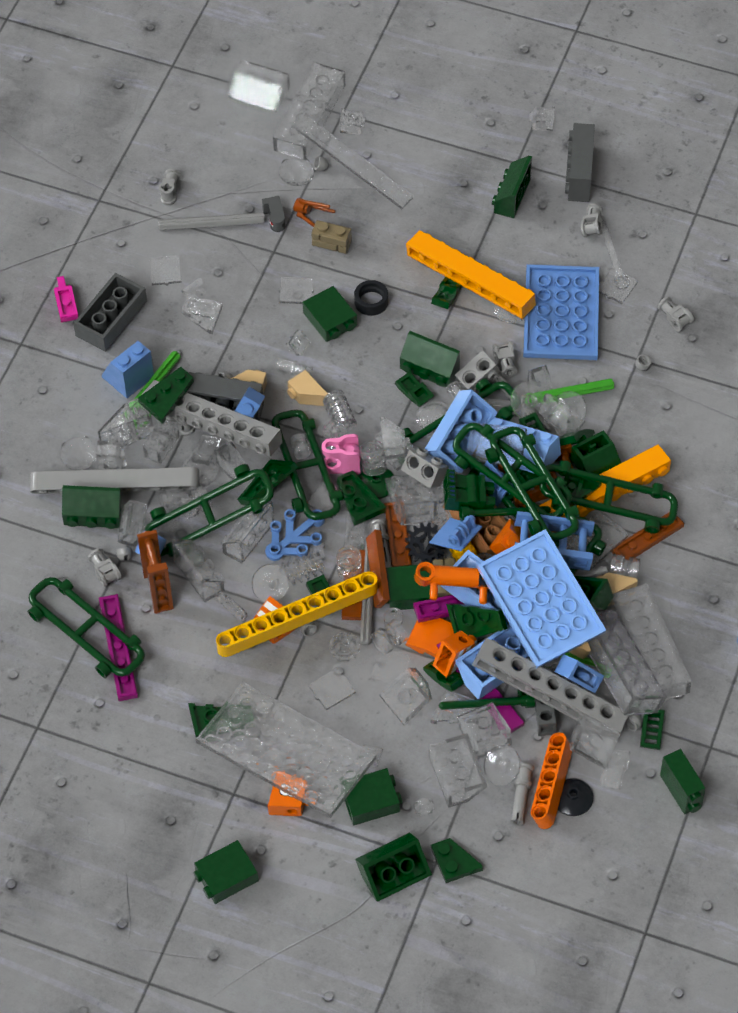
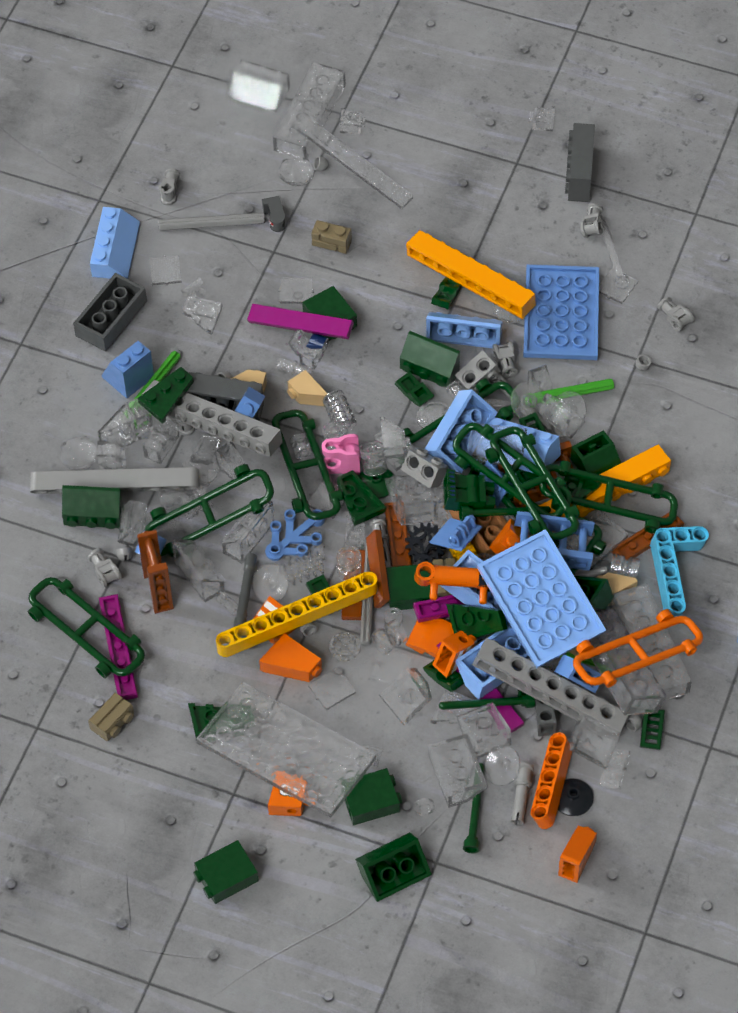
dark pink hinge [54,276,79,322] -> none
dark green wing [237,459,298,505] -> none
dark orange plant [293,198,335,227] -> none
black tyre [354,280,388,316] -> none
dark green wing [431,838,483,883] -> none
dark green slope [492,156,532,218] -> none
dark green slope [559,429,595,446] -> none
dark green brick [660,749,706,815] -> none
none -> dark tan brick [88,693,134,741]
none -> light blue slope [90,207,140,279]
none -> dark grey piece [233,553,257,627]
none -> magenta tile [247,304,354,340]
none -> orange slope [259,633,322,682]
none -> clear leg [299,334,329,369]
none -> light blue slope [426,312,503,349]
none -> dark green piece [463,763,485,853]
none -> orange slope [558,825,597,883]
none -> orange bar [573,609,703,688]
none -> medium azure beam [650,526,709,617]

